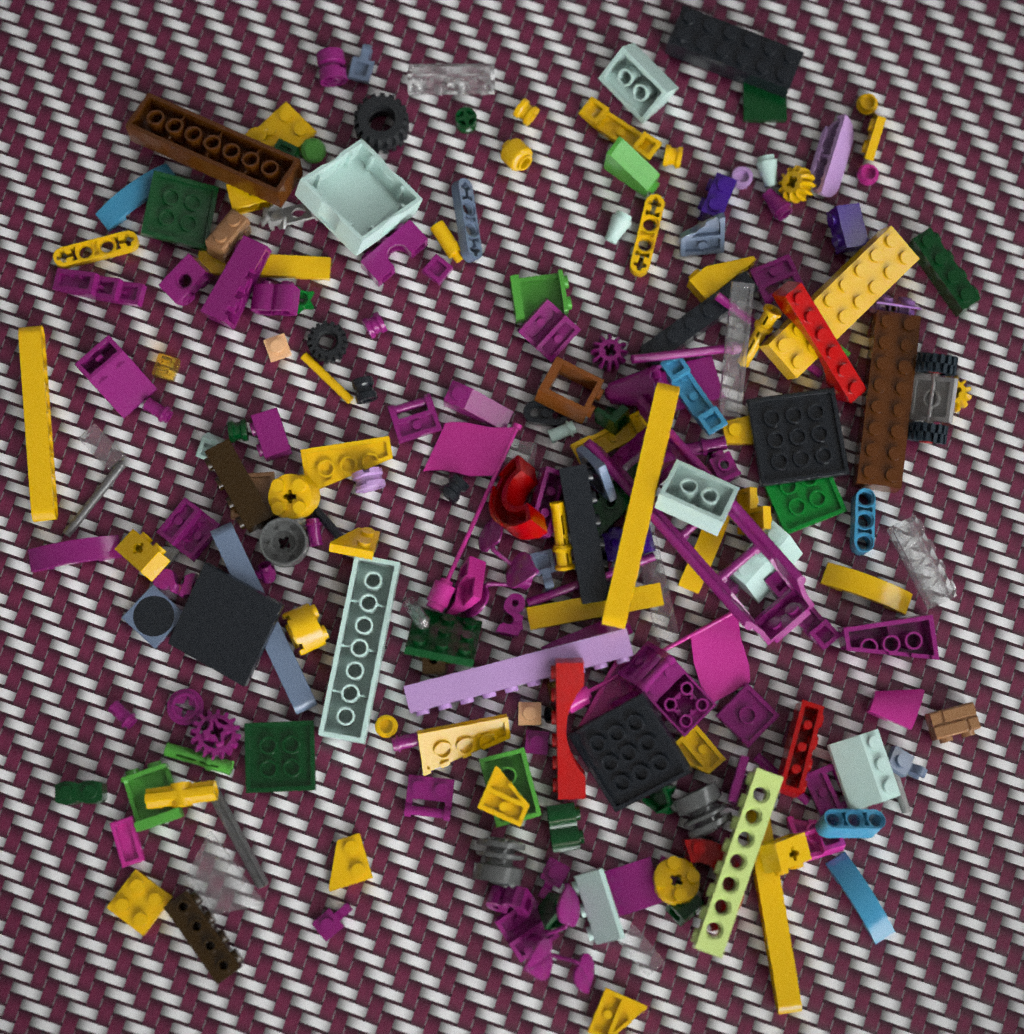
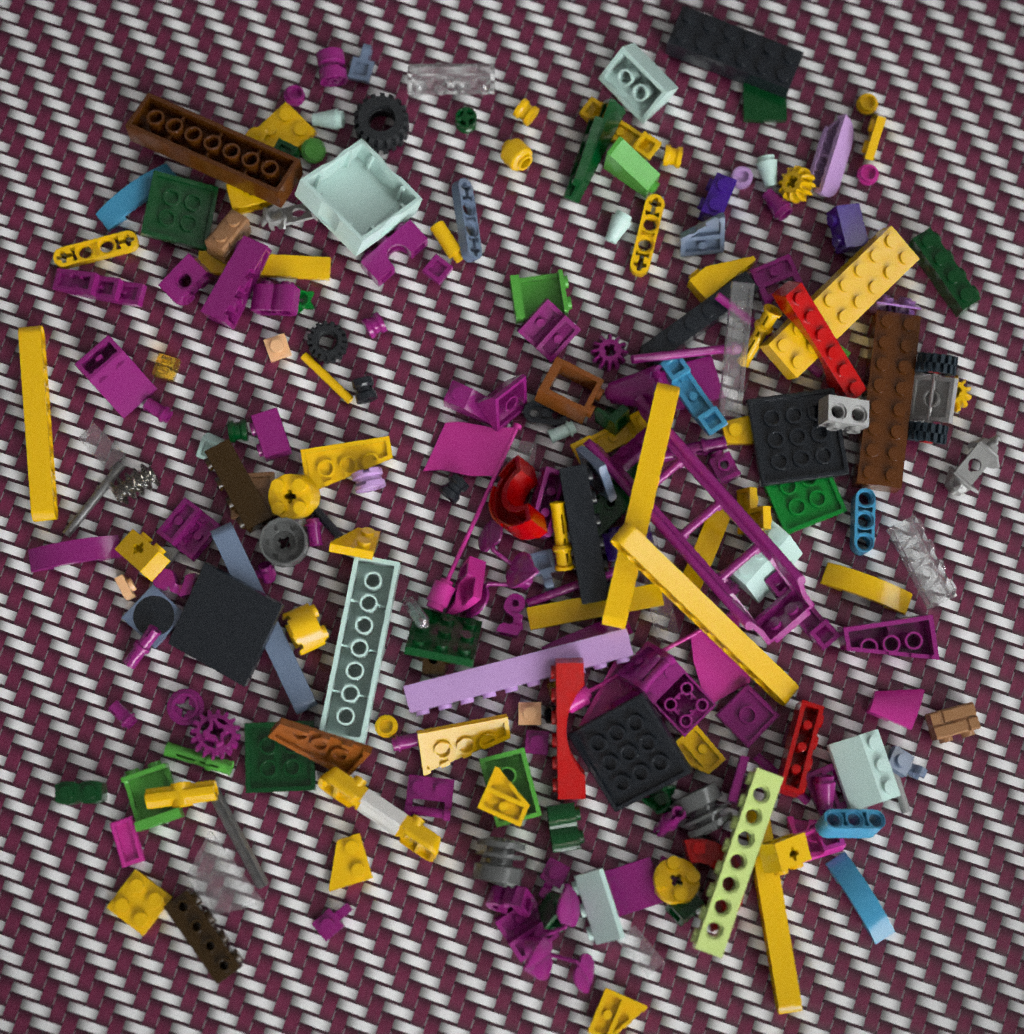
magenta plate [387,393,442,444] -> none
light aqua slope [654,459,740,536] -> none
none -> clear smoke piece [108,463,161,505]
none -> light nougat plate [114,574,137,601]
none -> magenta pin [123,624,162,669]
none -> dark orange wing [268,718,372,776]
none -> magenta plate [283,85,305,106]
none -> light aqua cone [312,108,345,130]
none -> yellow piece [318,767,441,862]
none -> magenta slope [477,374,527,432]
none -> dark green wedge [563,98,626,203]
none -> yellow beam [610,522,799,706]
none -> magenta pin [653,806,686,837]
none -> magenta cone [813,775,836,810]
none -> light grey brick [818,394,869,434]
none -> light grey piece [945,435,1001,496]

